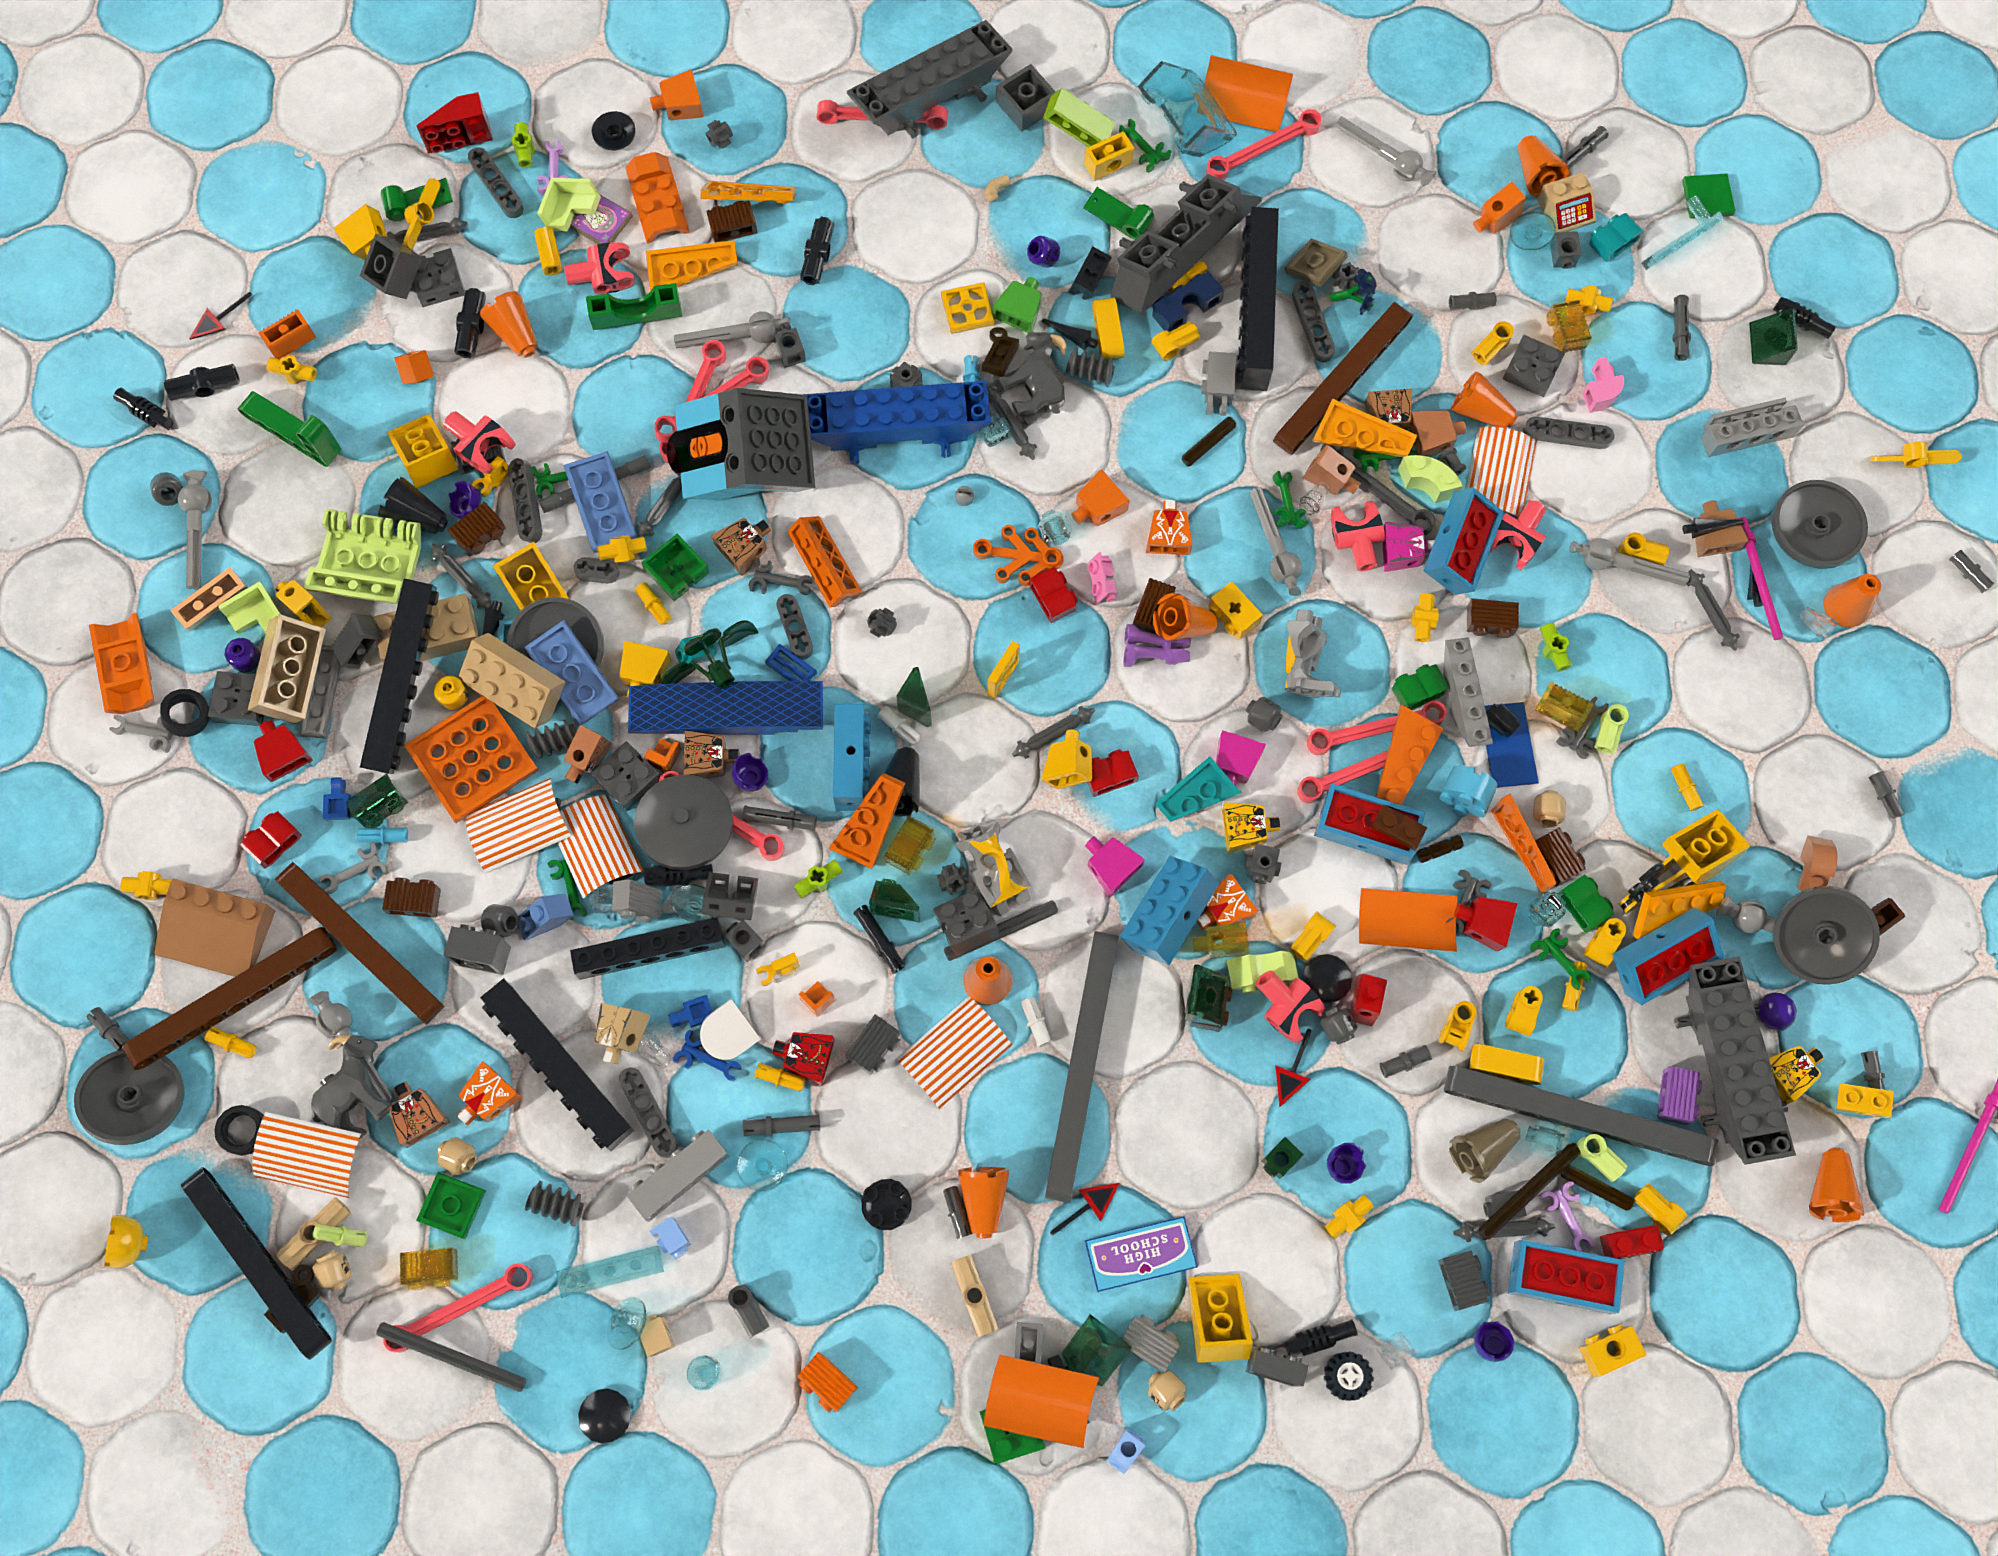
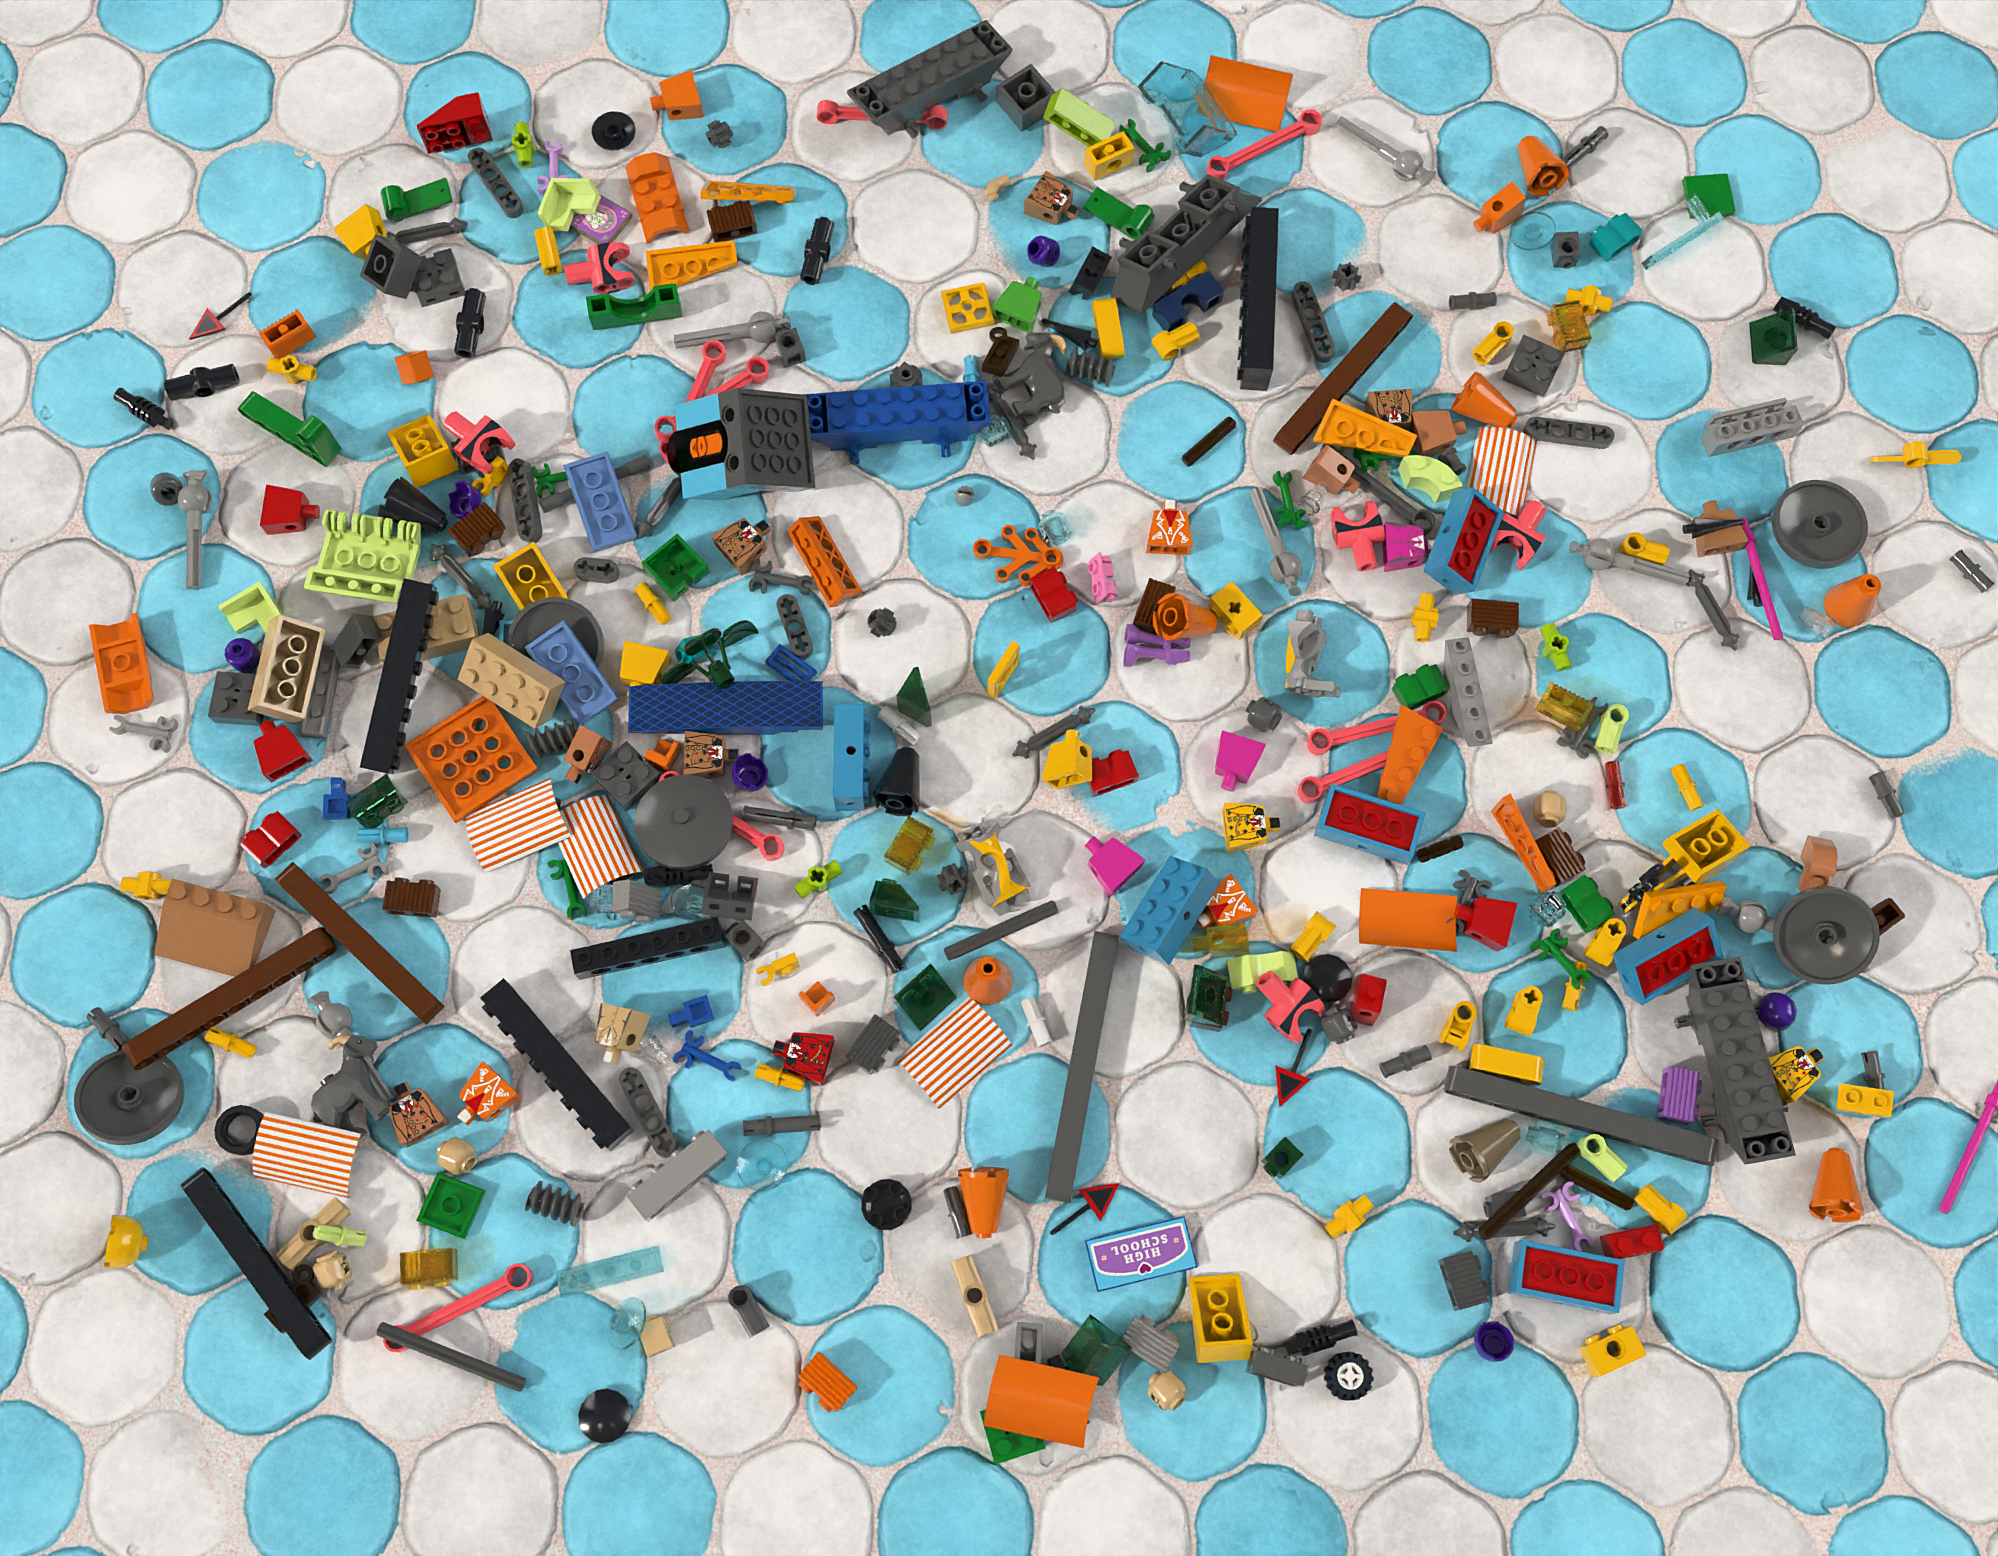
black tyre [160,689,209,737] -> none
light nougat brick [170,567,249,631] -> none
yellow torso [276,580,332,628] -> none
yellow piece [404,178,440,249] -> none
yellow head [433,675,468,710] -> none
dark grey brick [443,924,511,975] -> none
orange cone [480,291,538,358] -> none
dark grey head [480,904,519,938] -> none
medium blue slope [518,894,574,940] -> none
yellow axle [597,535,647,563] -> none
light blue brick [650,1216,691,1260] -> none
clear light blue head [686,1355,723,1391] -> none
white tile [700,998,760,1060] -> none
orange wing [828,773,906,869] -> none
dark grey piece [933,889,1000,956] -> none
orange torso [1071,469,1130,526] -> none
light blue leg [1106,1426,1146,1474] -> none
teal wing [1155,756,1241,822] -> none
light grey hinge [1201,351,1236,416] -> none
dark grey brick [1245,843,1282,884] -> none
dark tan tile [1284,238,1348,287] -> none
dark purple hair [1327,1143,1366,1184] -> none
dark blue plant [1330,268,1377,315] -> none
reddish brown plate [1371,804,1428,851] -> none
clear brick [1375,1331,1417,1370] -> none
medium azure brick [1439,765,1497,818] -> none
blue window [1485,702,1539,788] -> none
black brick [1486,703,1521,738] -> none
tan slope [1537,172,1596,235] -> none
bright pink brick [1582,357,1624,413] -> none
dark grey pin [1672,295,1691,361] -> none
none -> red torso [260,485,320,535]
none -> clear green slope [893,964,957,1031]
none -> medium nougat torso [1024,171,1080,225]
none -> clear red axle [1605,761,1627,810]

